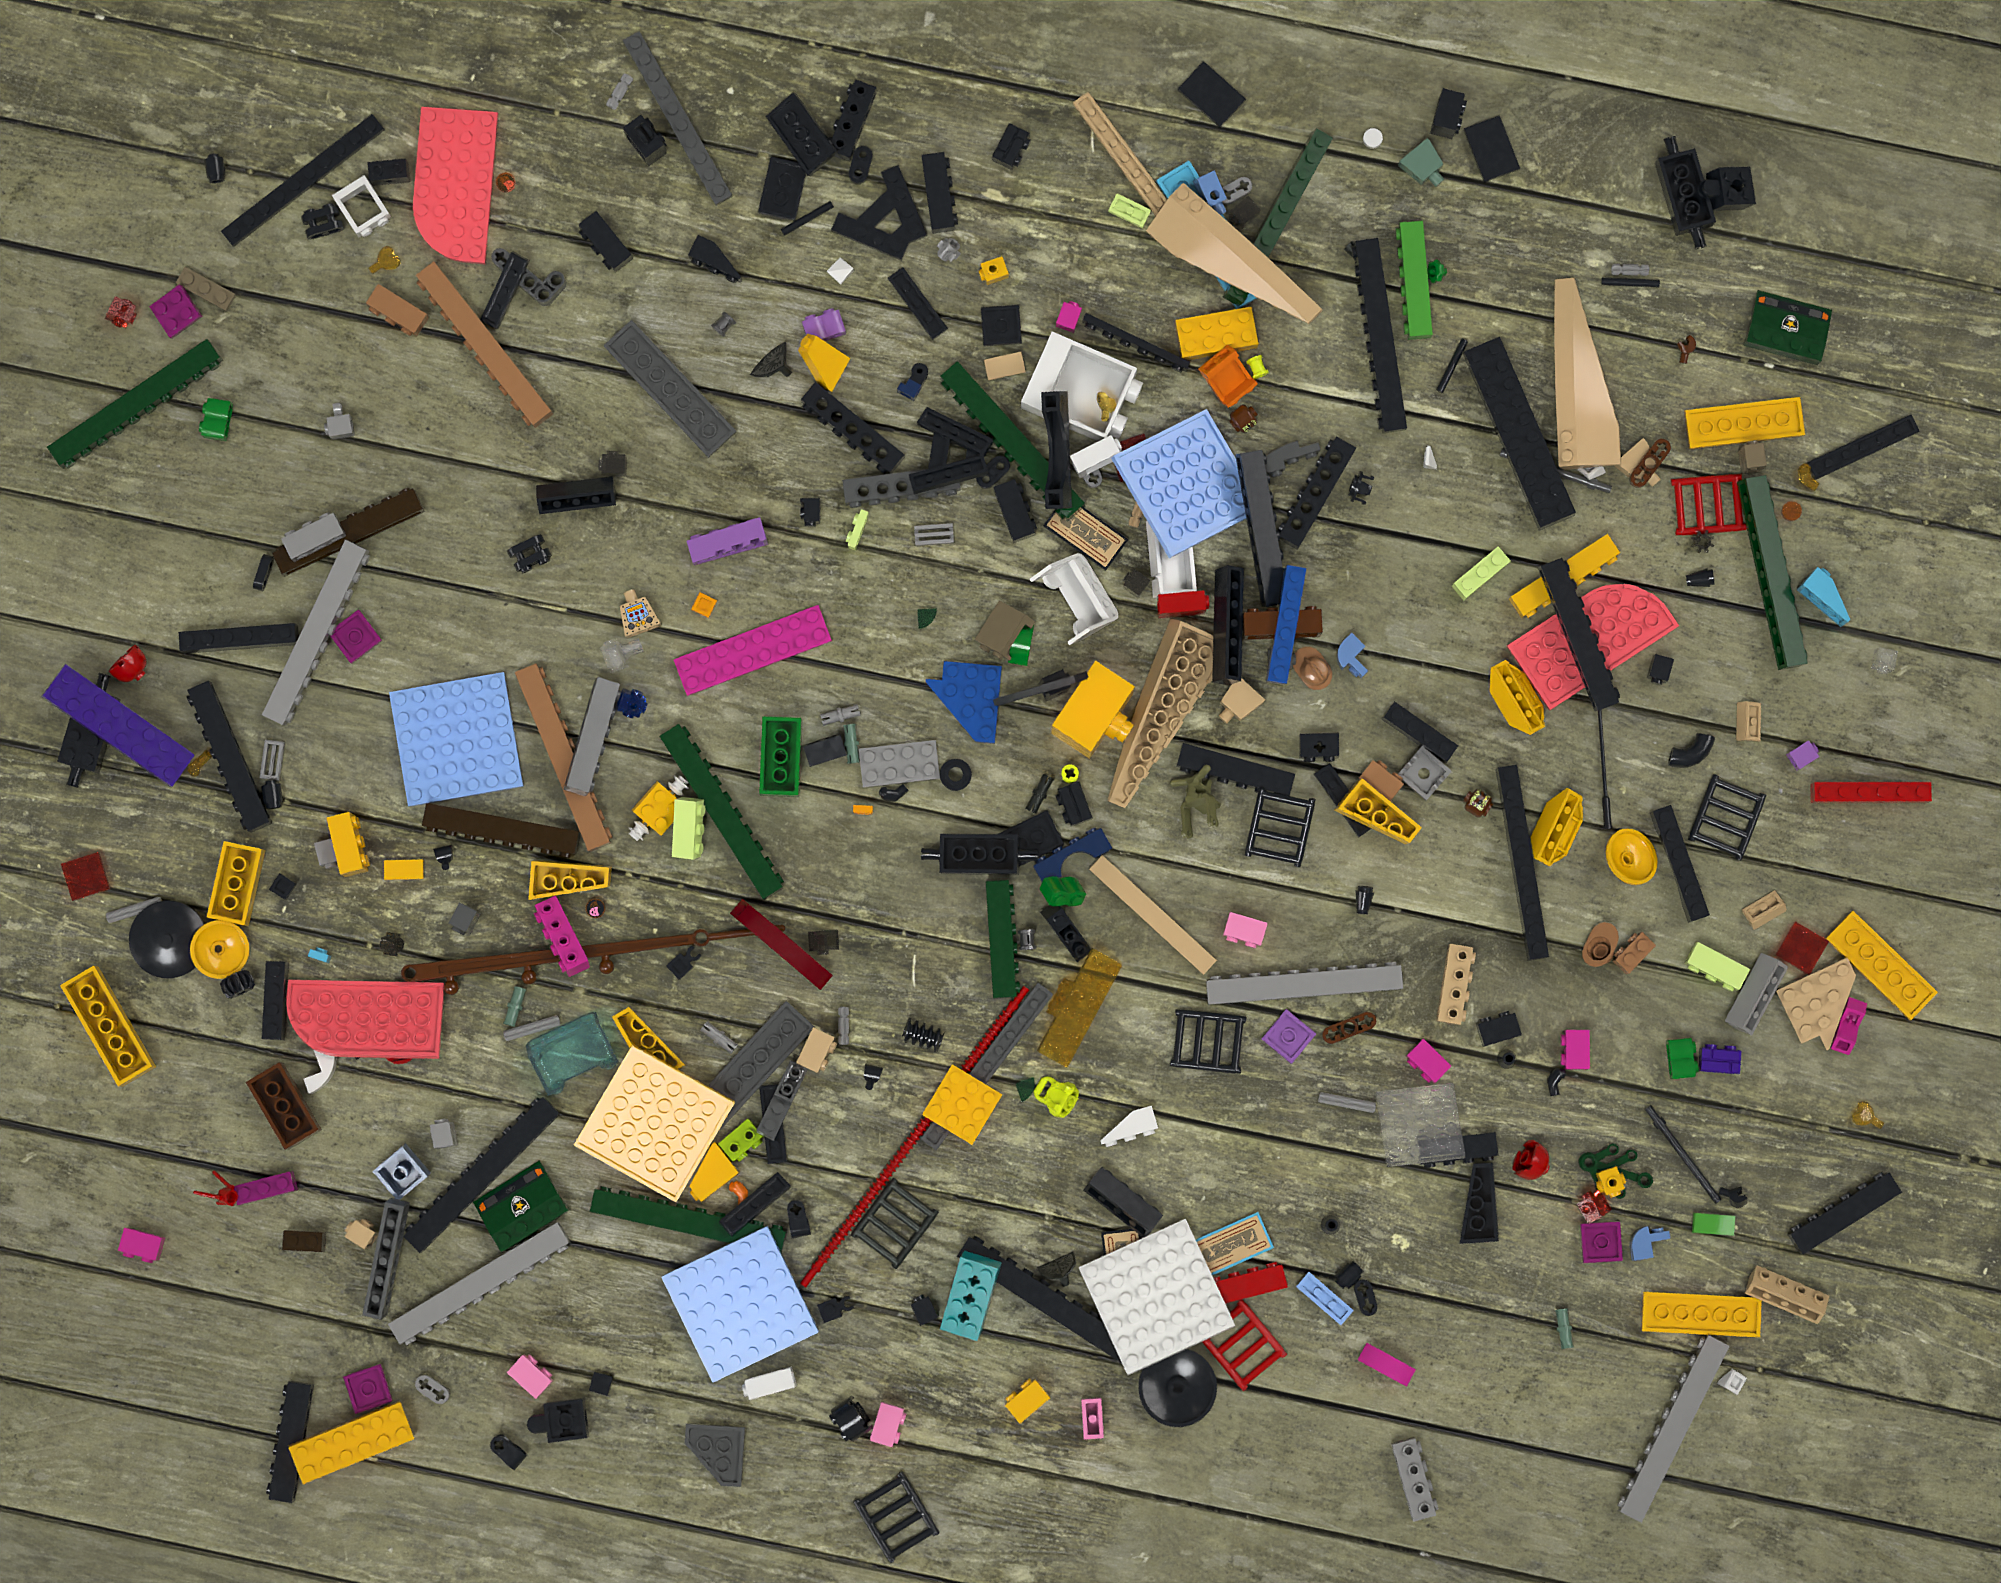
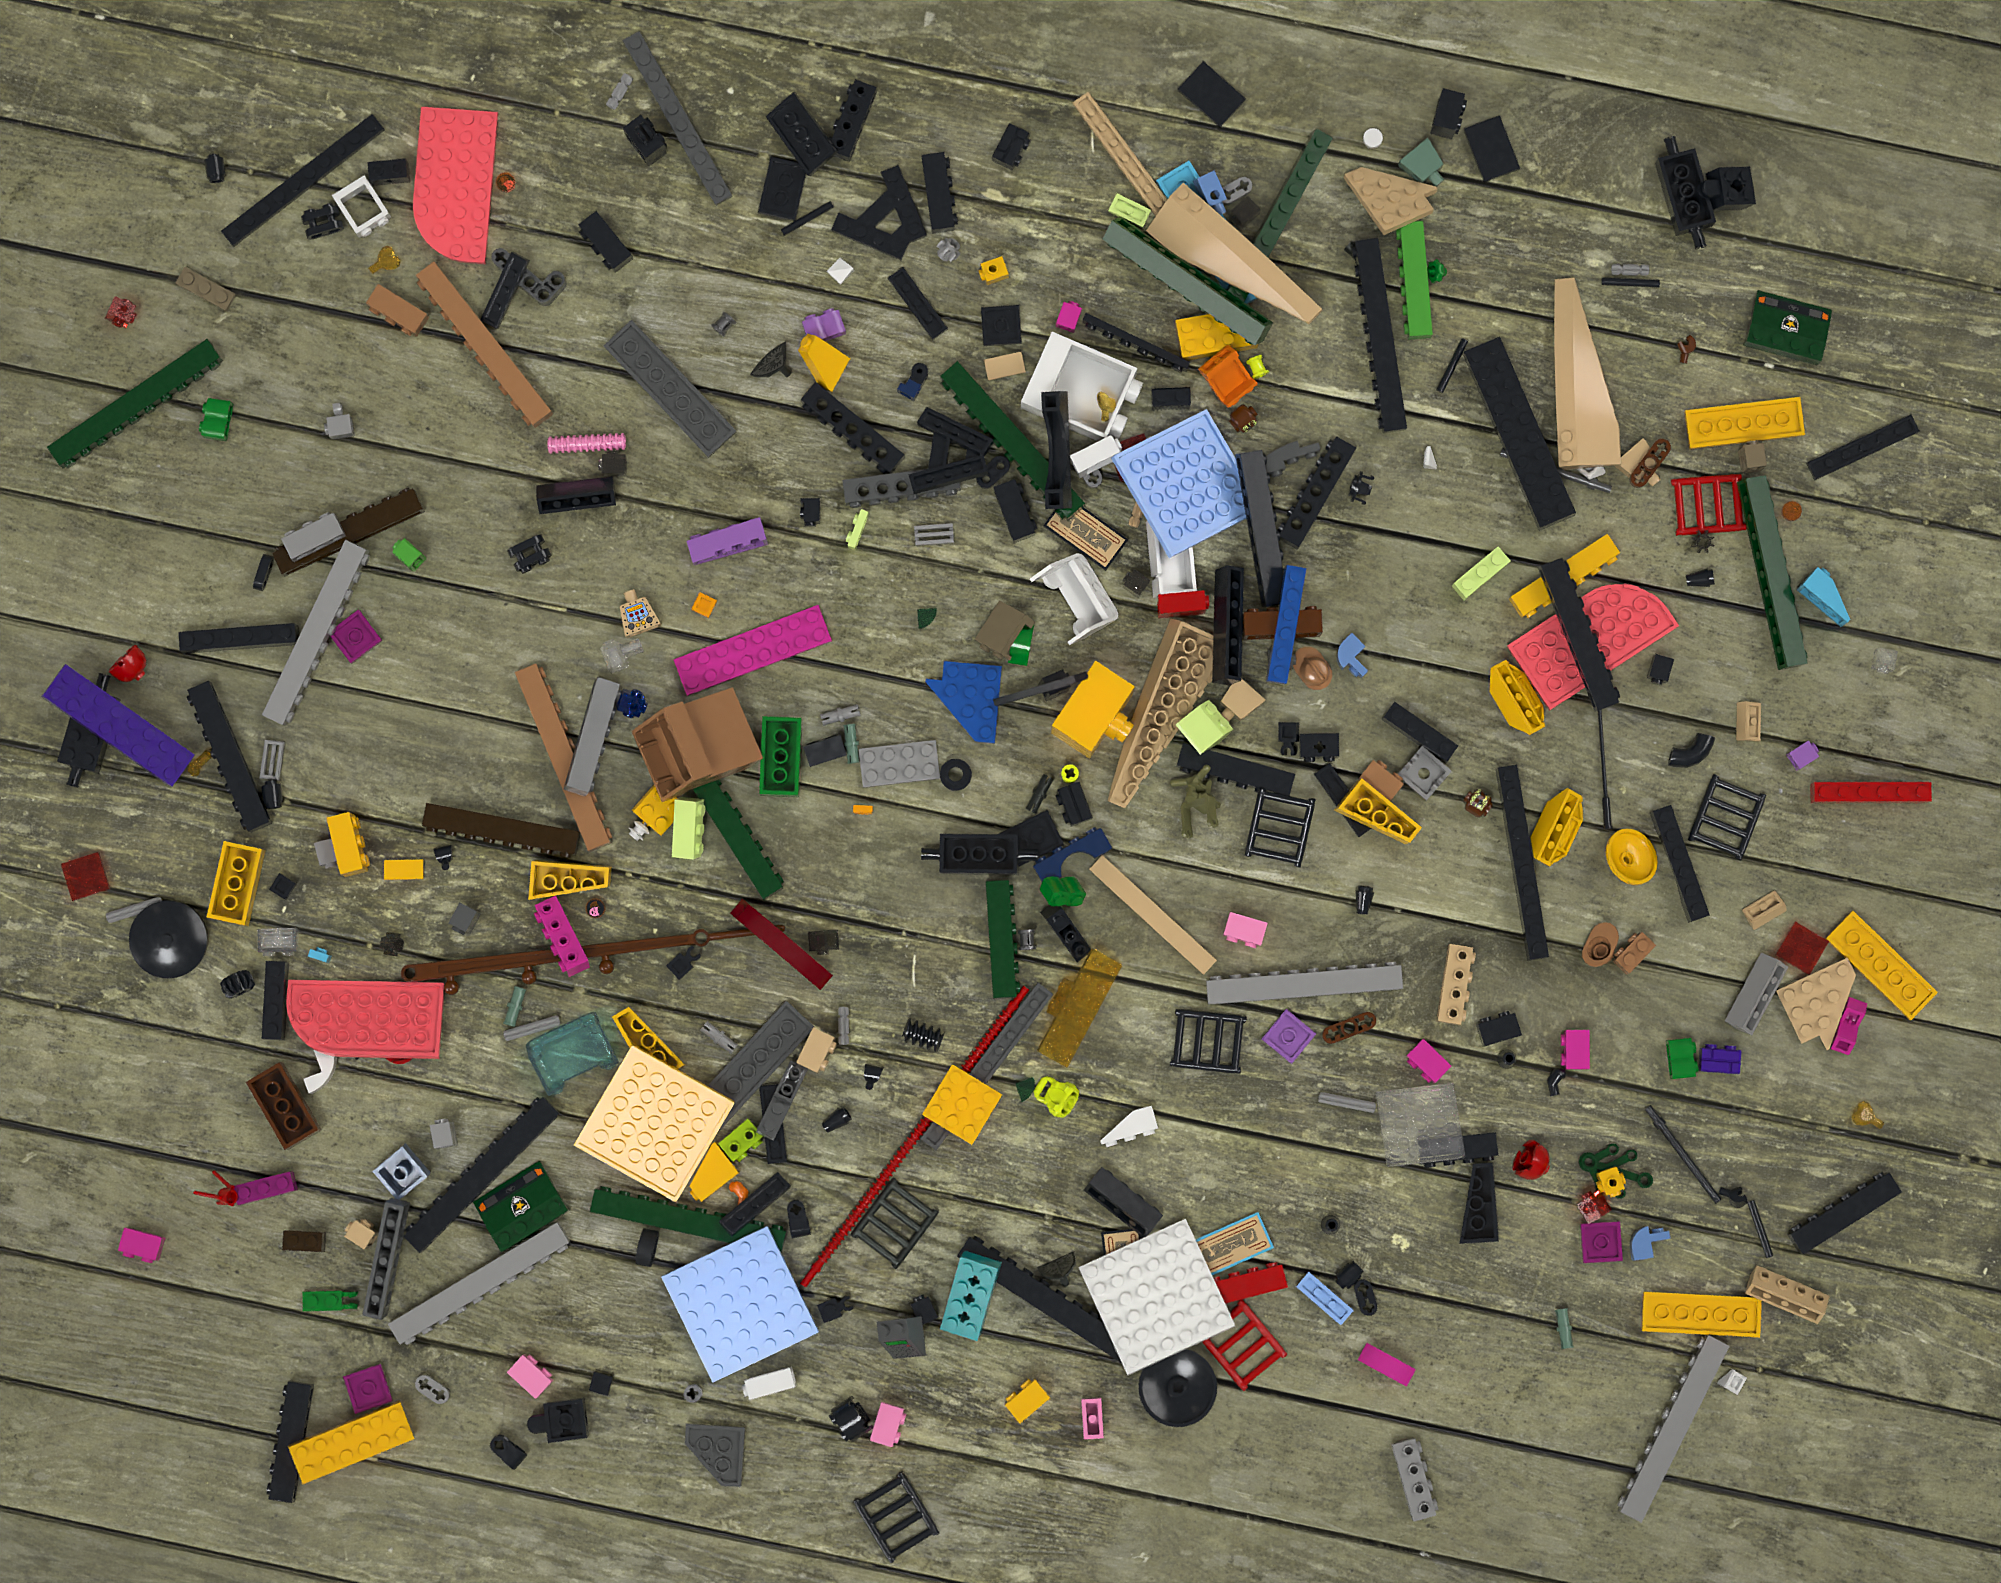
yellow brick [60,966,156,1087] -> none
magenta plate [149,284,203,339] -> none
yellow dish [190,920,249,979] -> none
light blue plate [389,672,524,807] -> none
black slope [688,235,742,283] -> none
black plate [849,146,873,185] -> none
black arm [879,784,909,802] -> none
yellowish green brick [1685,942,1750,992] -> none
bright green slope [1692,1213,1735,1236] -> none
clear yellow arm [1798,463,1820,491] -> none
none -> clear brick [257,928,299,957]
none -> green hinge [302,1291,358,1311]
none -> bright green brick [392,538,426,572]
none -> bright pink piece [548,433,626,454]
none -> medium nougat piece [632,687,763,802]
none -> black tyre [635,1228,659,1267]
none -> flat silver bush [684,1384,703,1403]
none -> black cone [822,1106,852,1133]
none -> dark grey slope [877,1316,926,1359]
none -> brick [1103,217,1273,345]
none -> black brick [1151,387,1191,411]
none -> yellowish green slope [1176,700,1233,754]
none -> black plate [1278,722,1299,756]
none -> tan wing [1344,167,1437,235]
none -> black bar [1747,1200,1774,1258]

